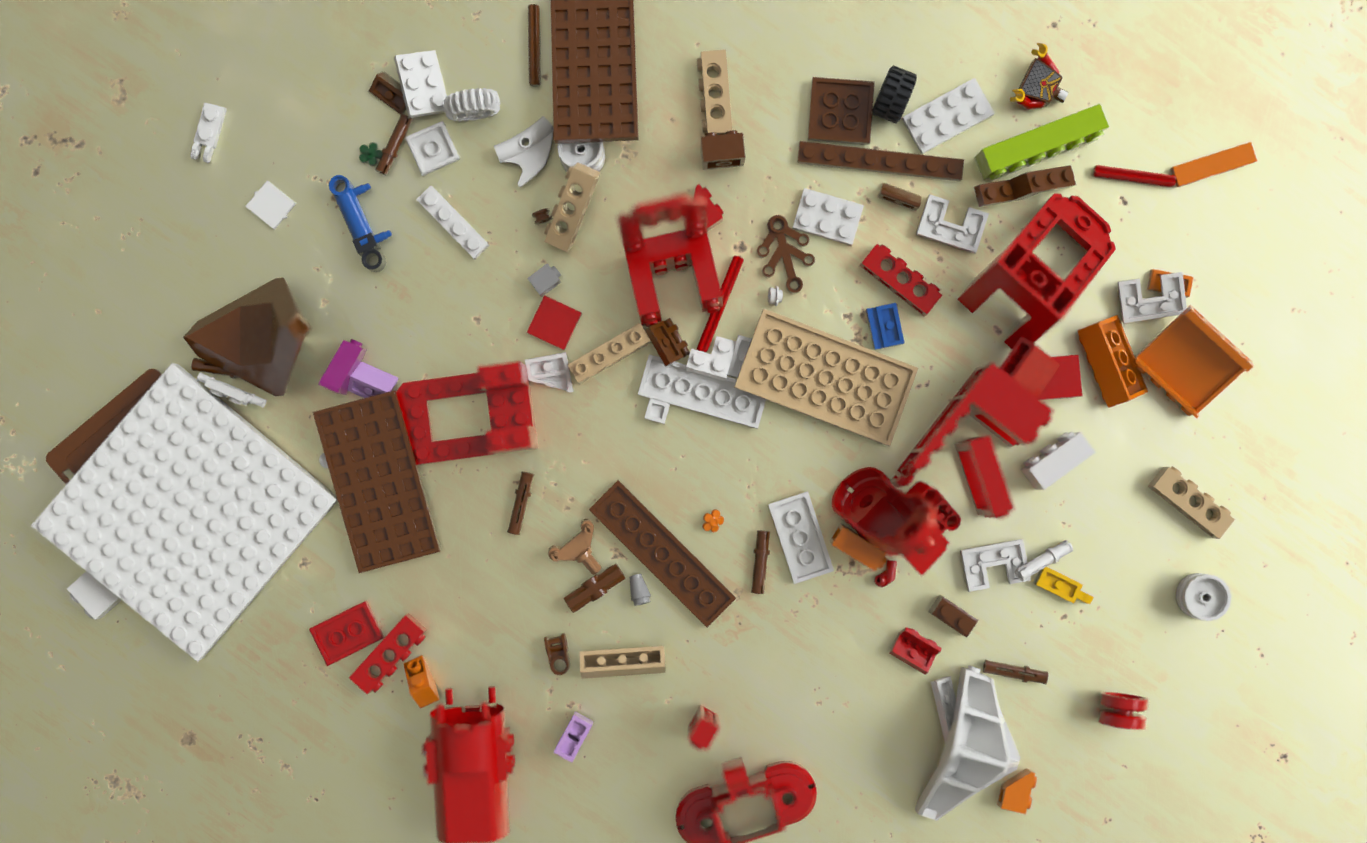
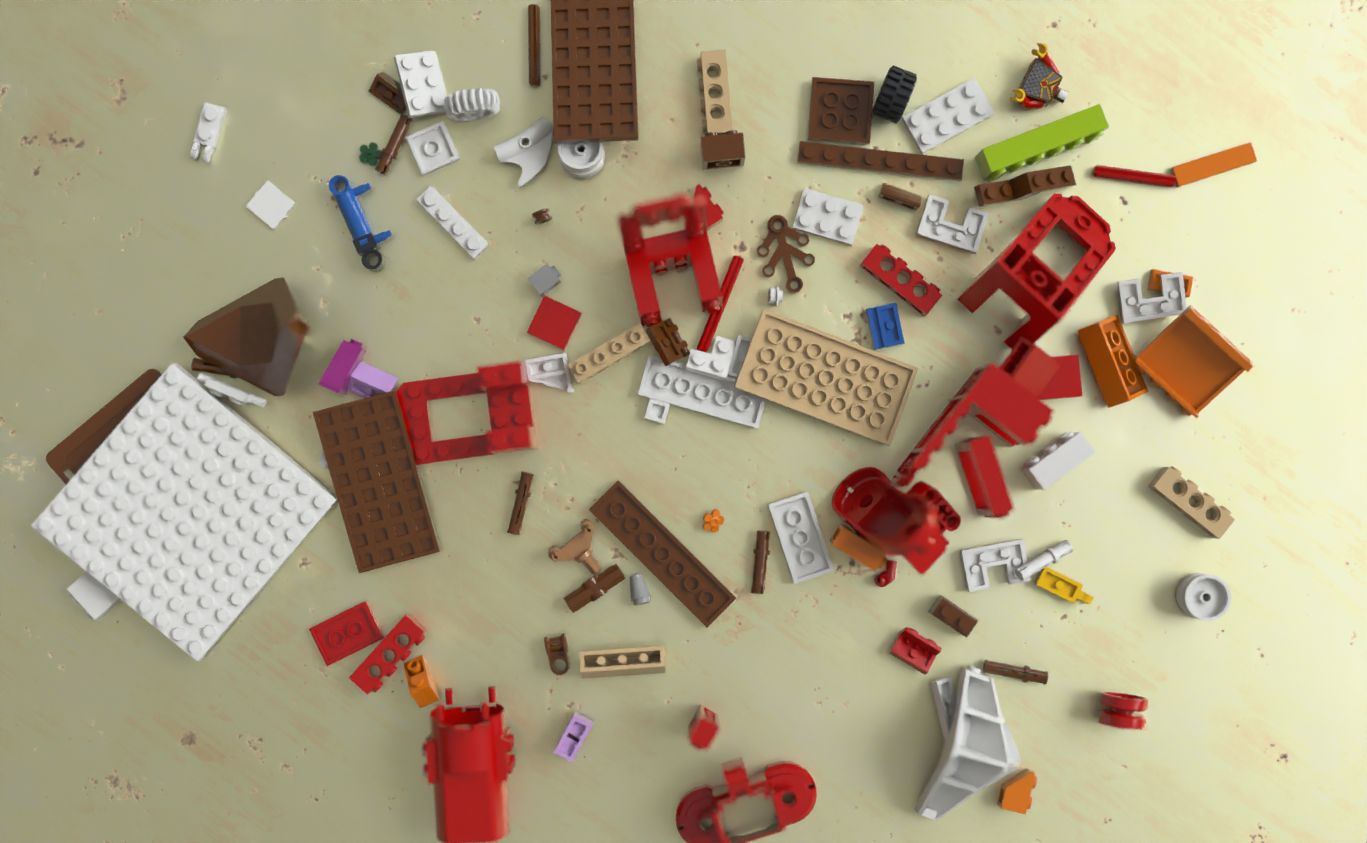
tan brick [544,162,601,252] -> none

